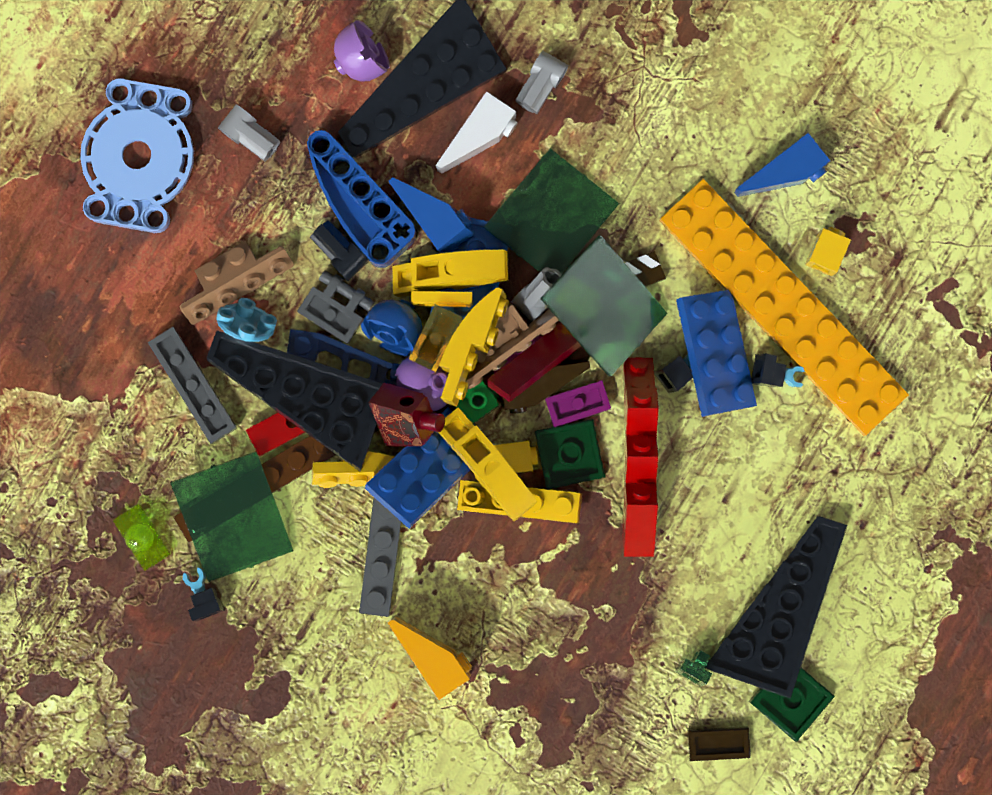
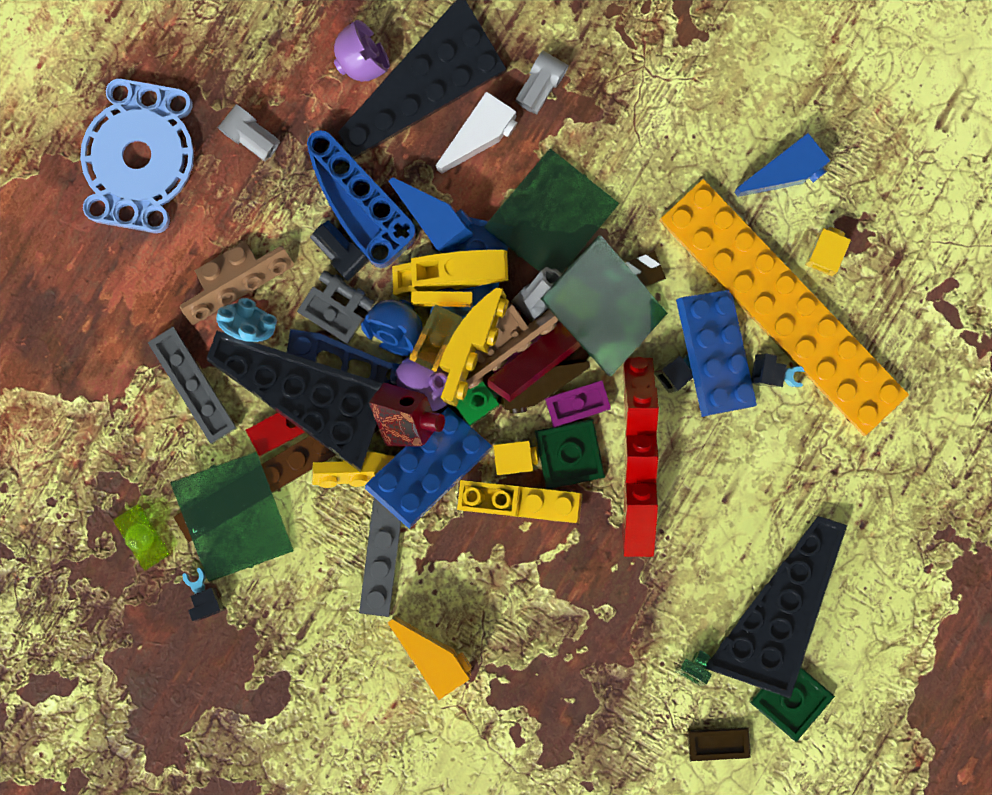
yellow slope [438,408,537,521] -> none

